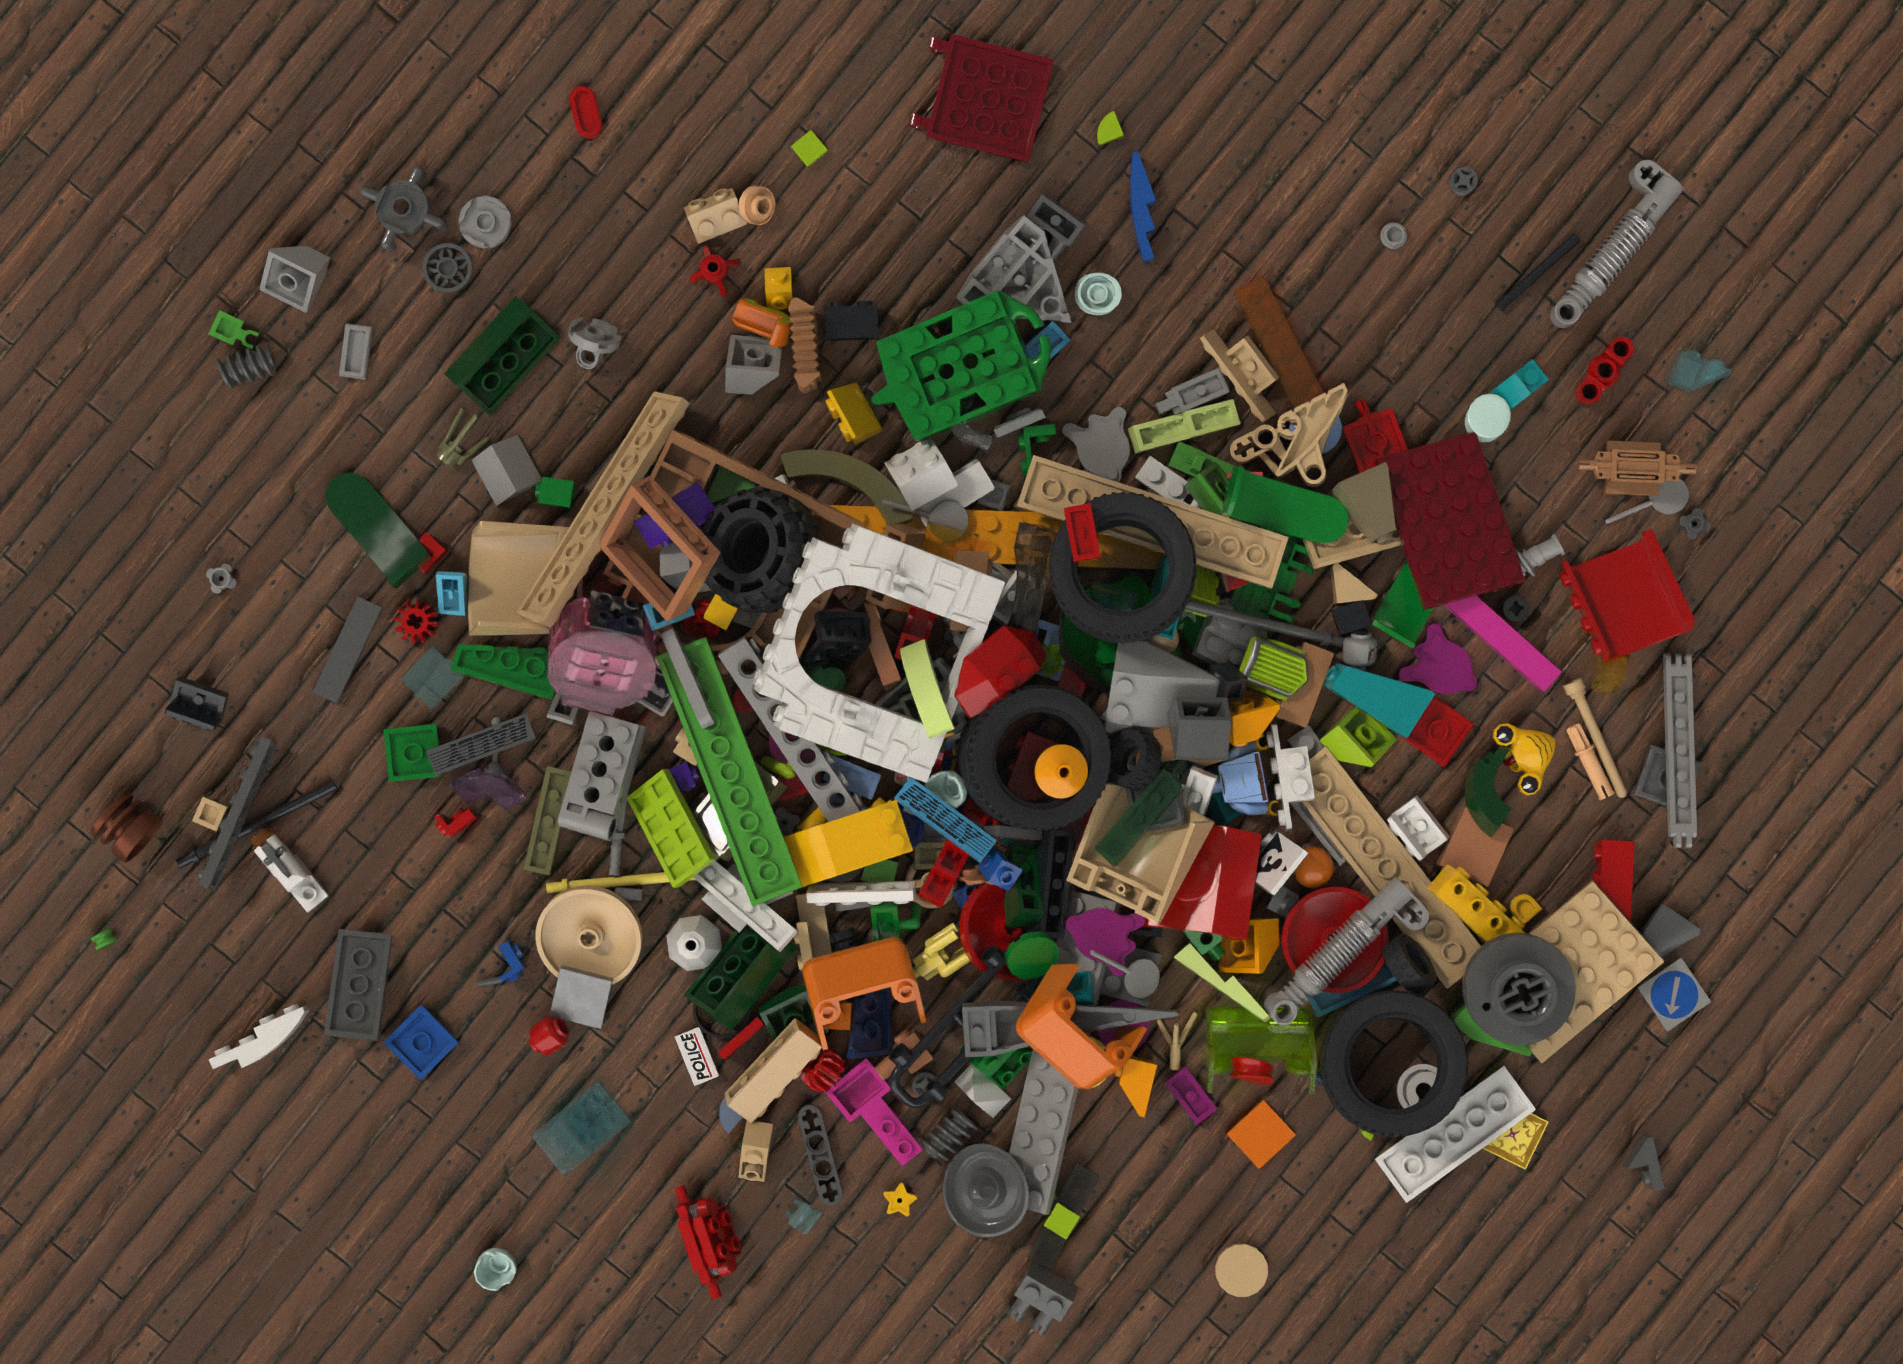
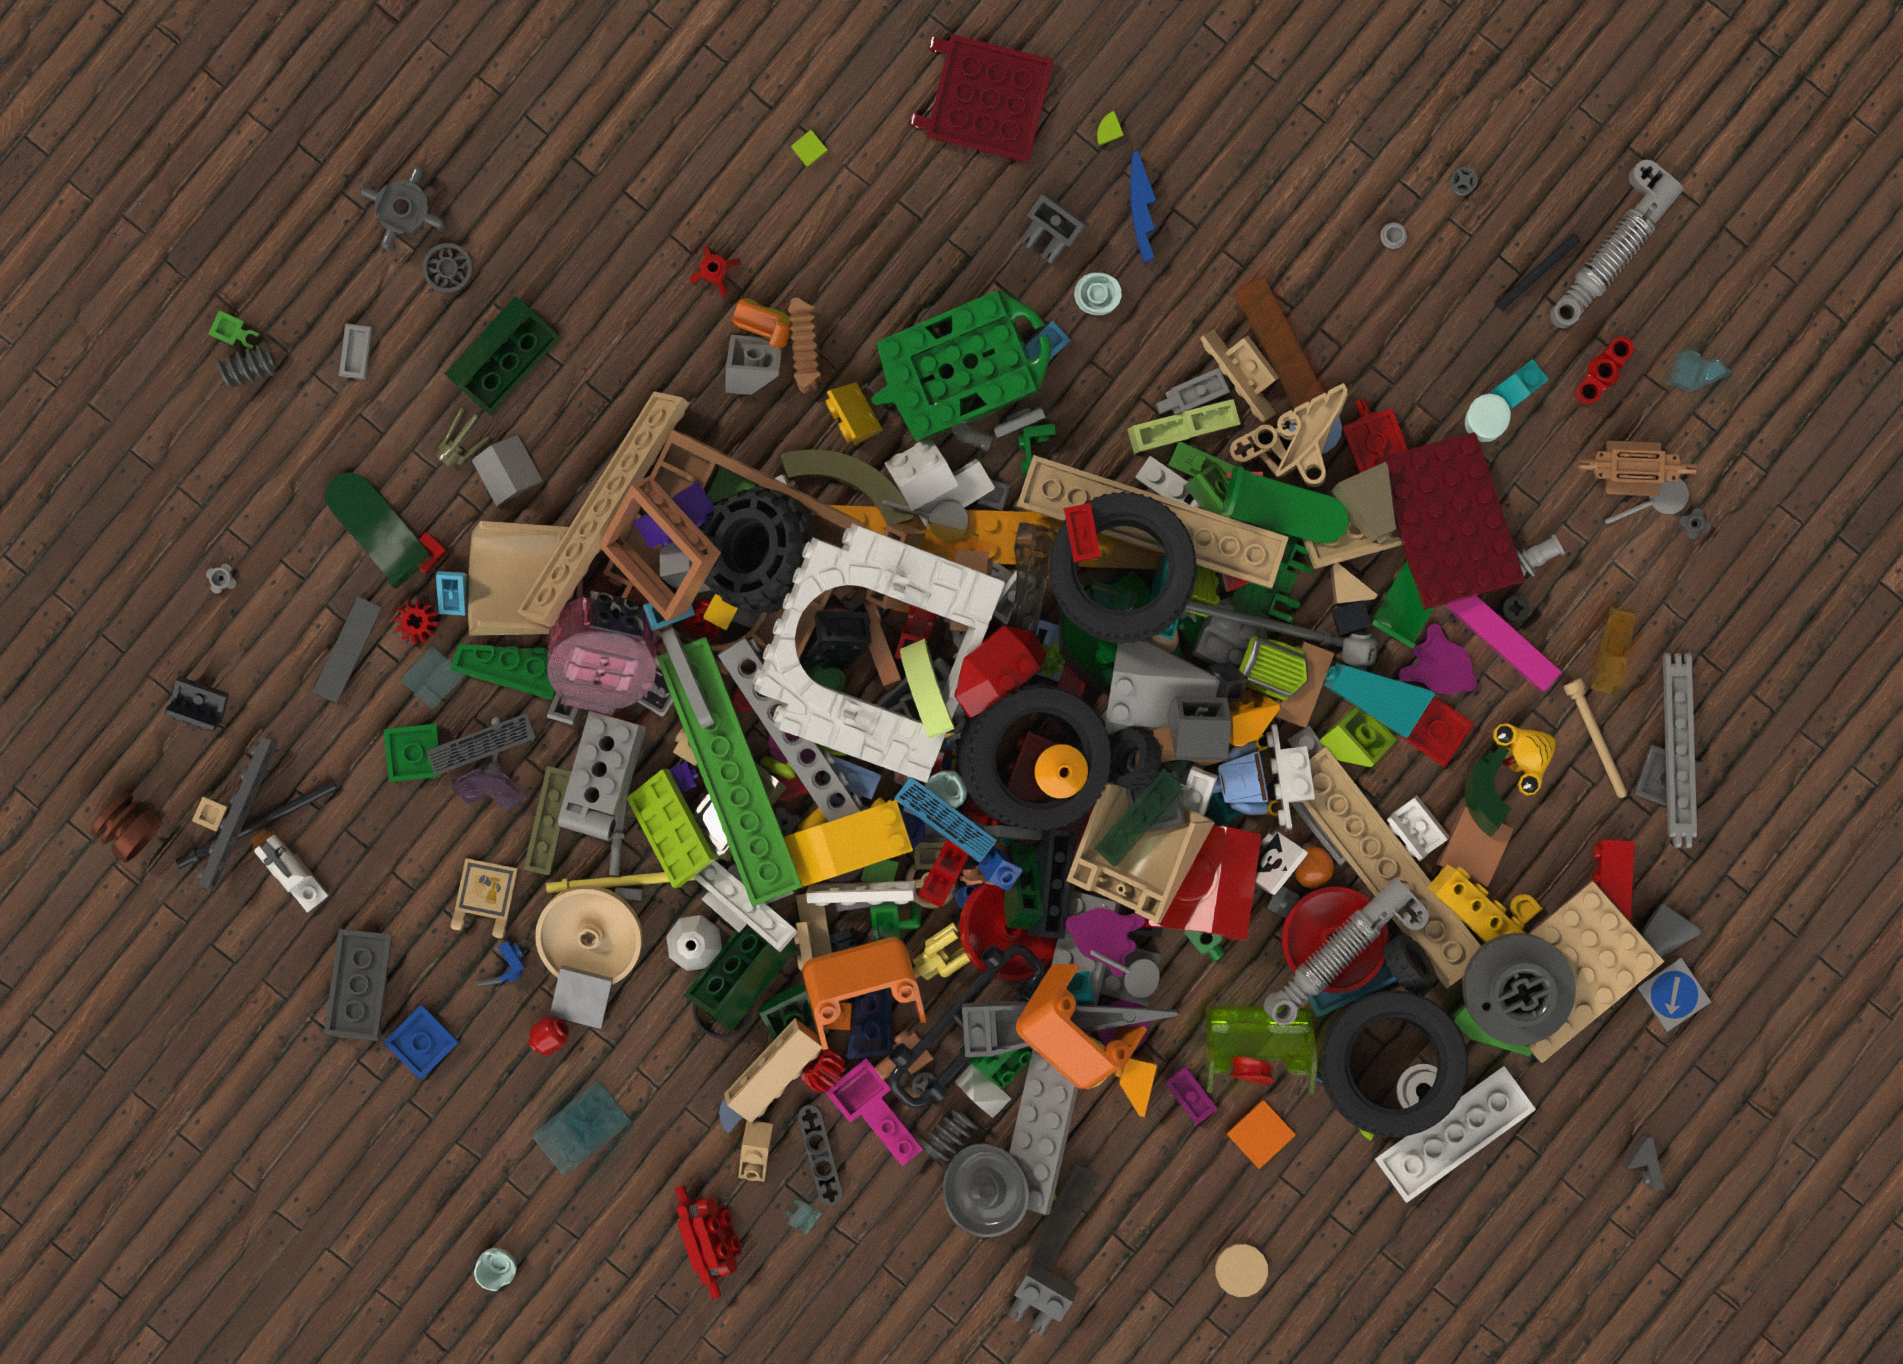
bright green bush [91,928,118,951] -> none
white slope [209,1003,309,1069] -> none
light grey slope [259,246,330,313] -> none
red bracket [434,808,479,837] -> none
light grey tile [459,195,512,249] -> none
green brick [535,477,576,509] -> none
light grey tile [568,318,622,369] -> none
red tile [569,86,603,139] -> none
white tile [675,1027,720,1086] -> none
tan bracket [684,188,747,244] -> none
red tile [718,1015,765,1059] -> none
light nougat plate [739,185,776,225] -> none
yellow bracket [765,267,793,310] -> none
black brick [824,301,879,341] -> none
yellow plate [883,1182,917,1217] -> none
light grey wedge [956,215,1071,323] -> none
green tile [1006,931,1059,979] -> none
lime tile [1043,1202,1080,1239] -> none
light grey tile [1062,407,1130,482] -> none
tan plant [1157,1012,1198,1070] -> none
yellowish green slope [1174,943,1270,1023] -> none
light orange slope [1218,918,1279,974] -> none
tile [1483,1113,1548,1170] -> none
red panel [1559,529,1695,663] -> none
light nougat axle [1566,723,1615,800] -> none
none -> tan flag [451,859,518,939]

